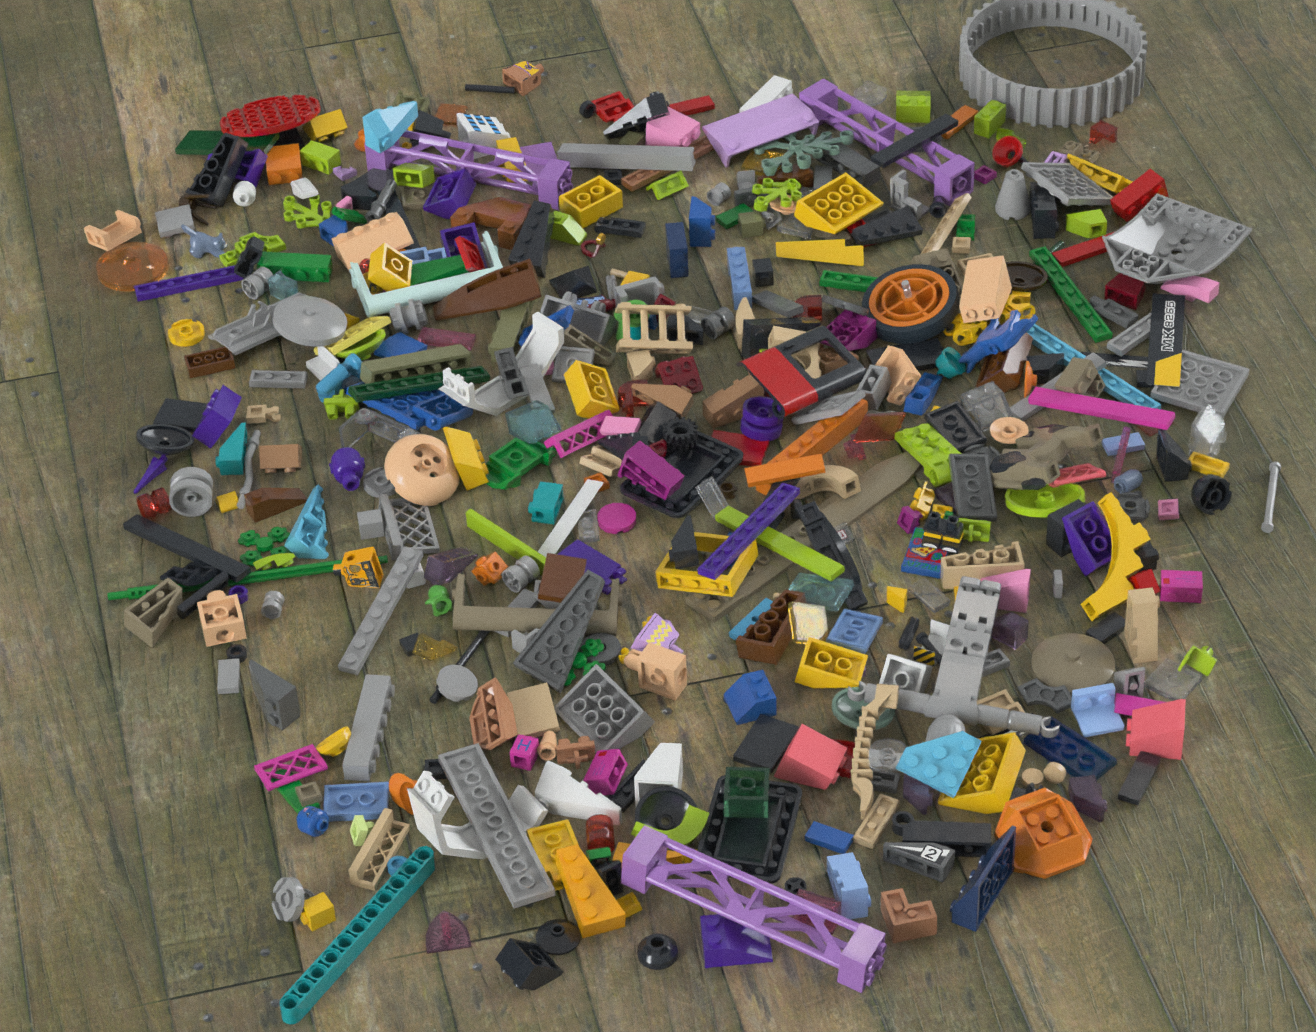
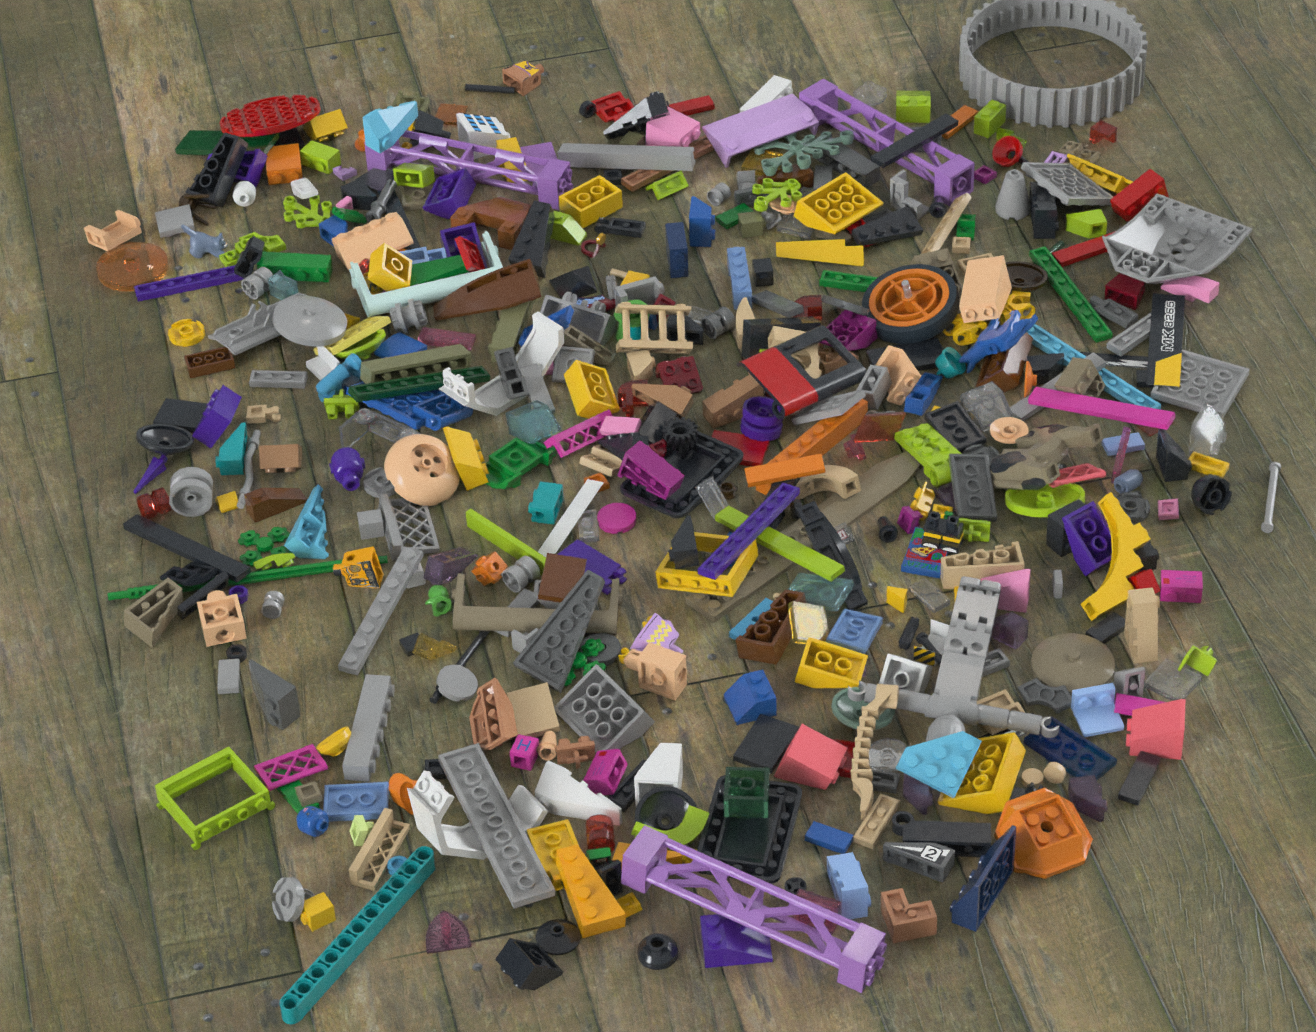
none -> lime window [155,746,275,850]
none -> black cone [877,516,898,543]

